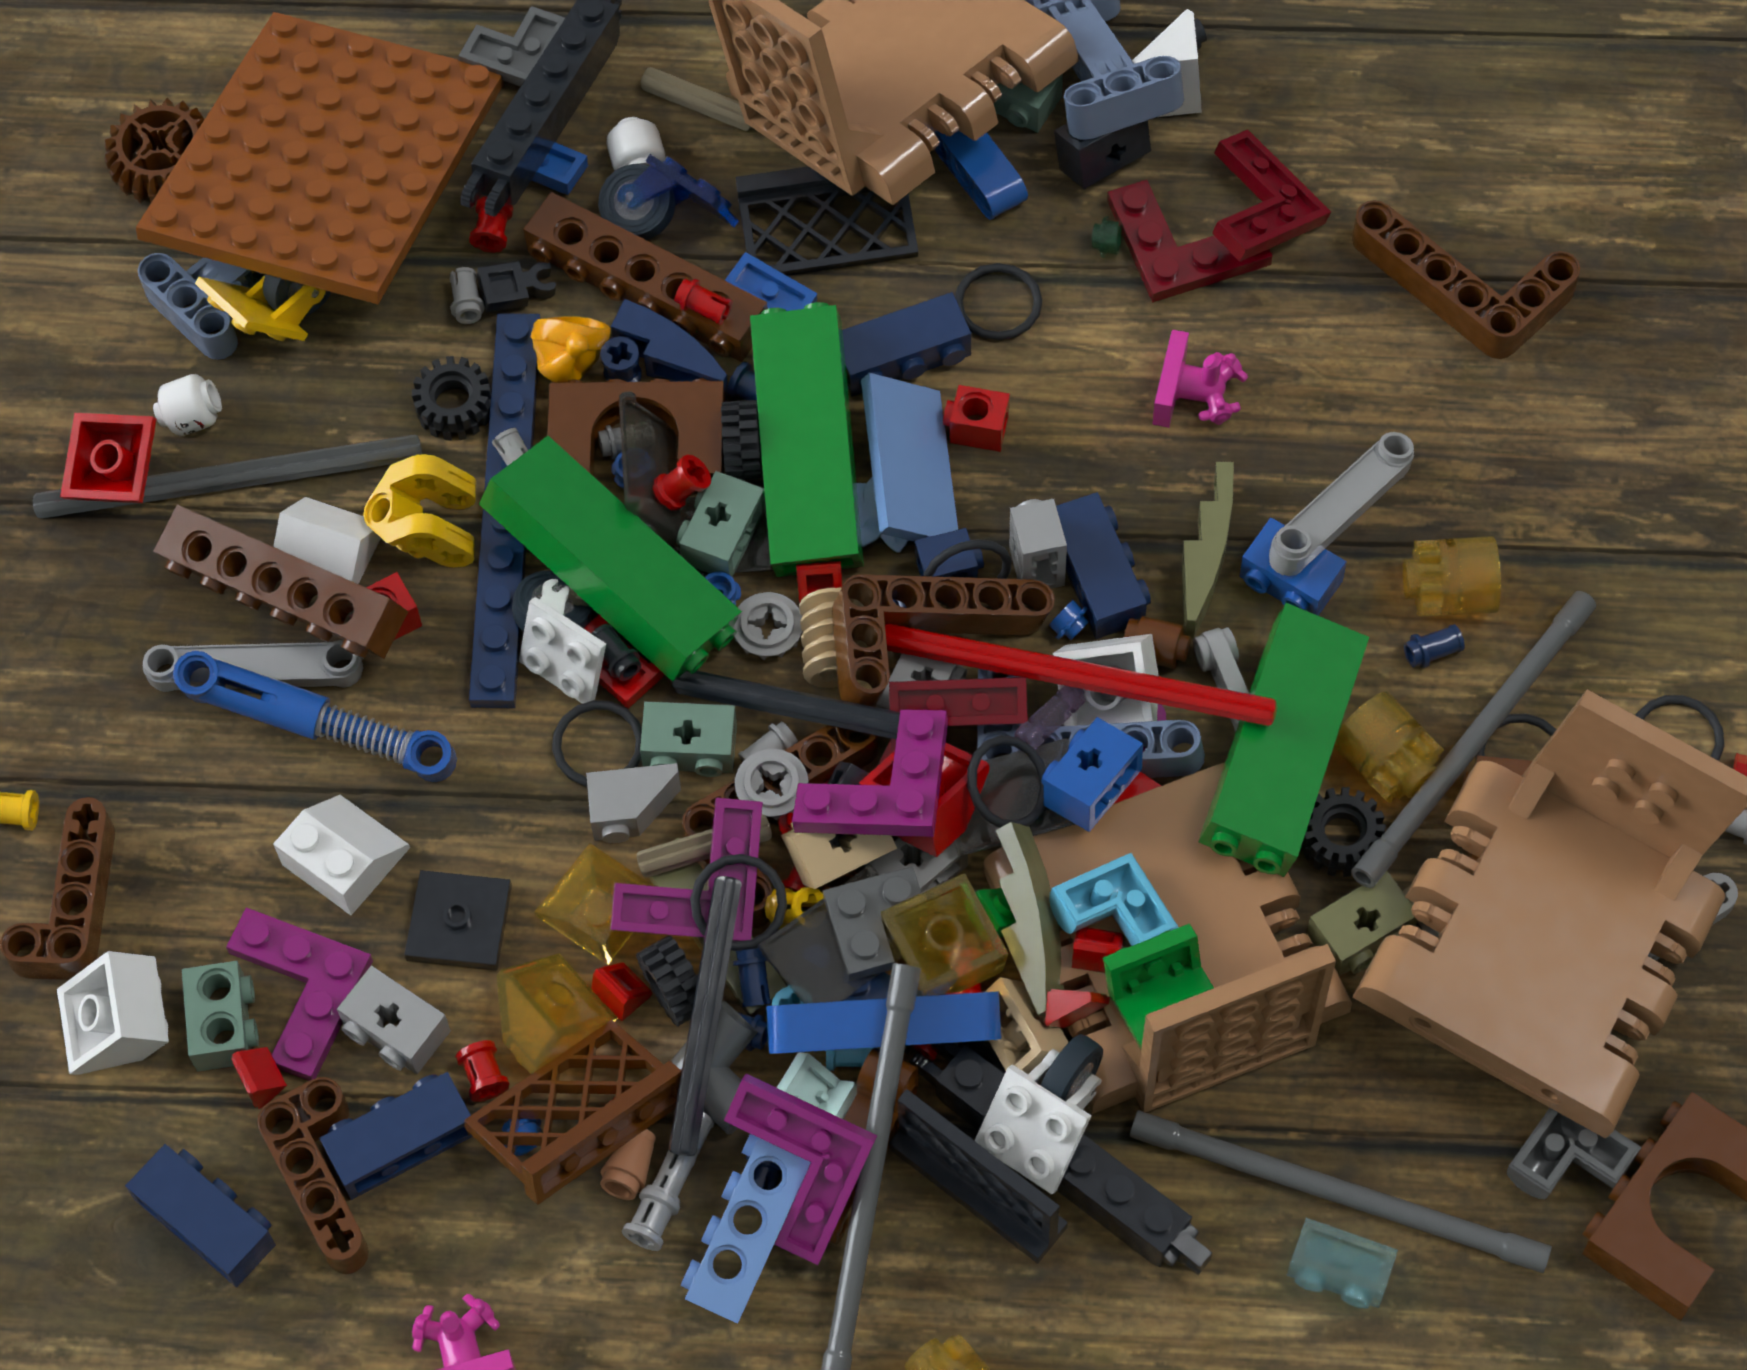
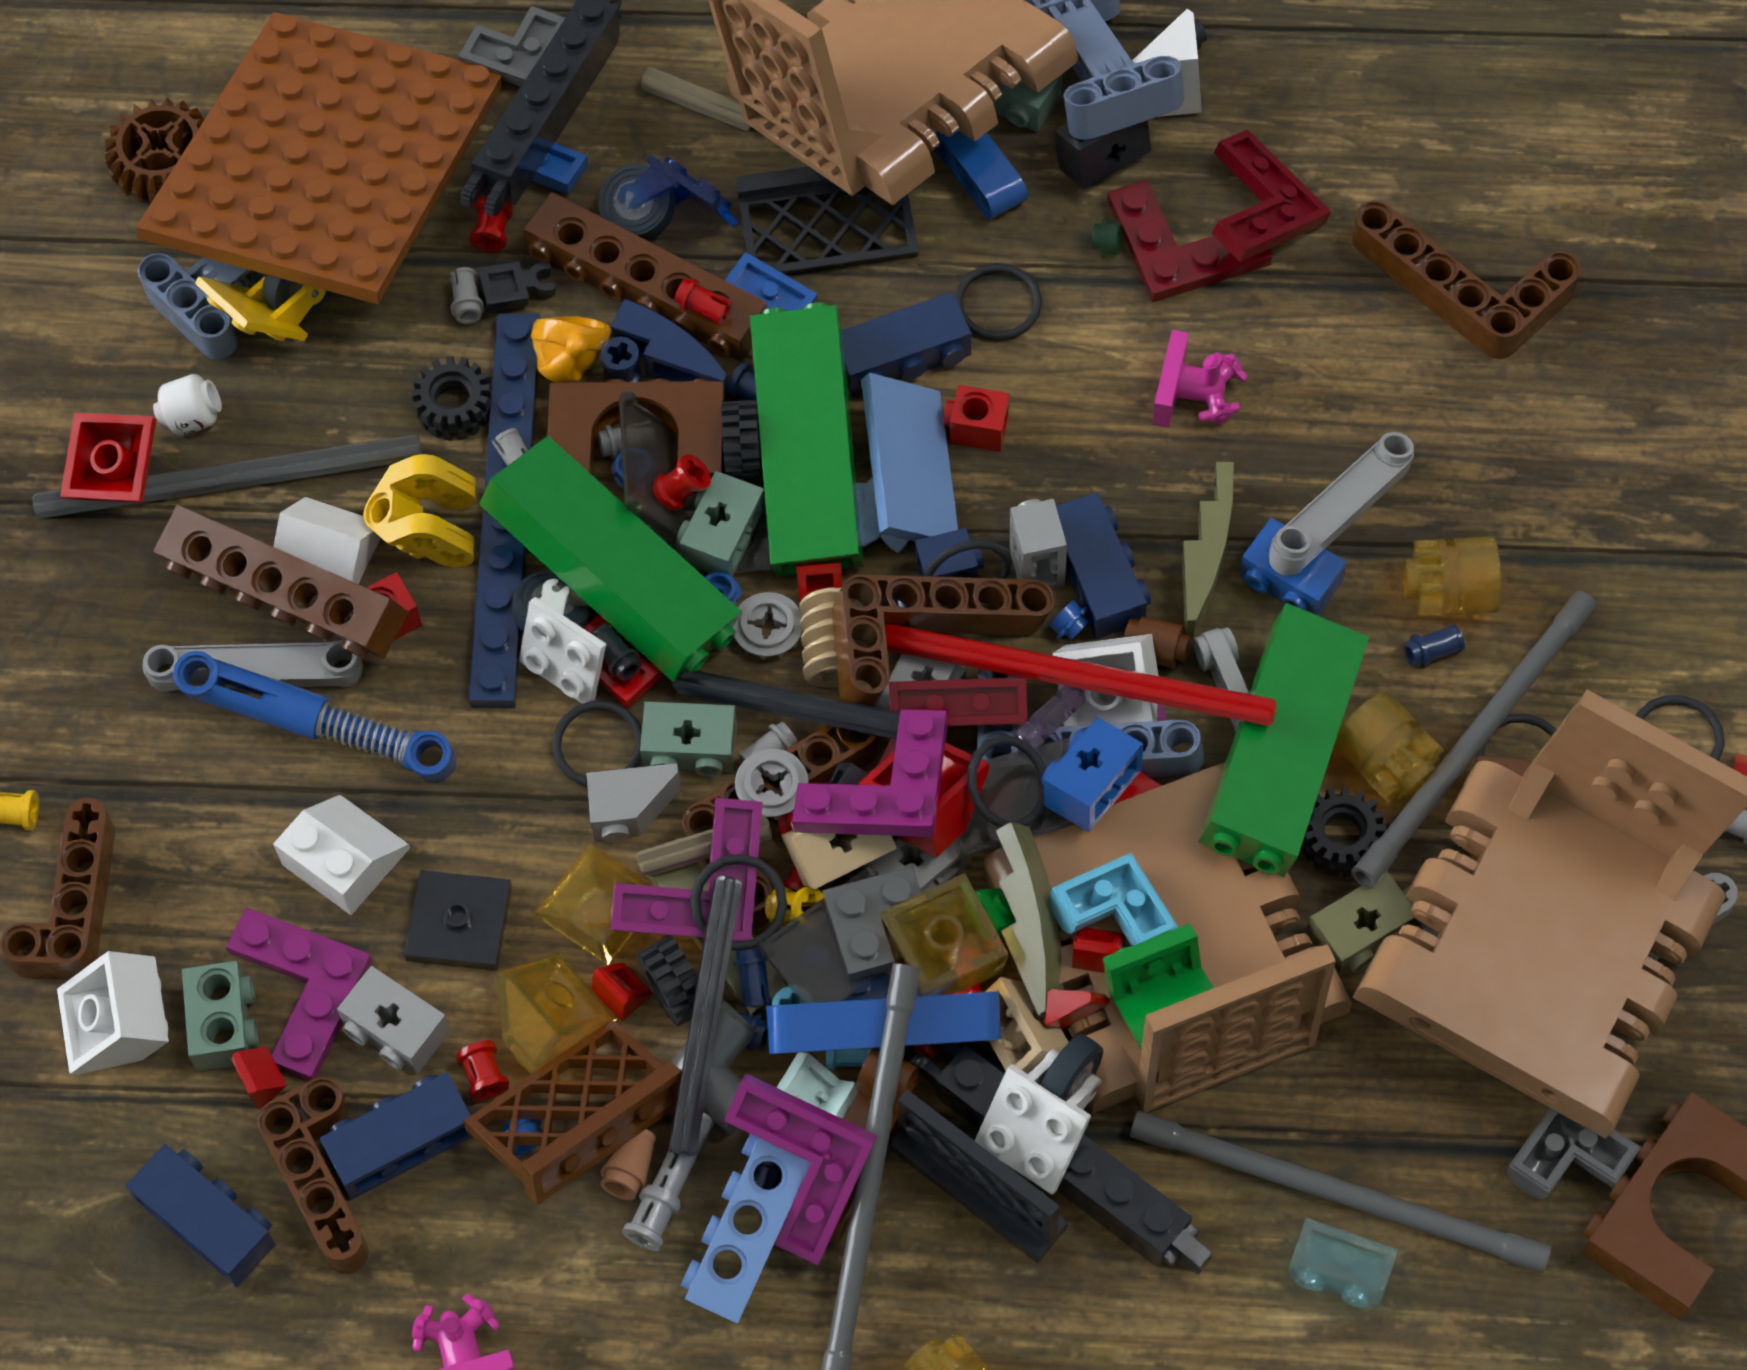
white head [606,117,665,171] -> none

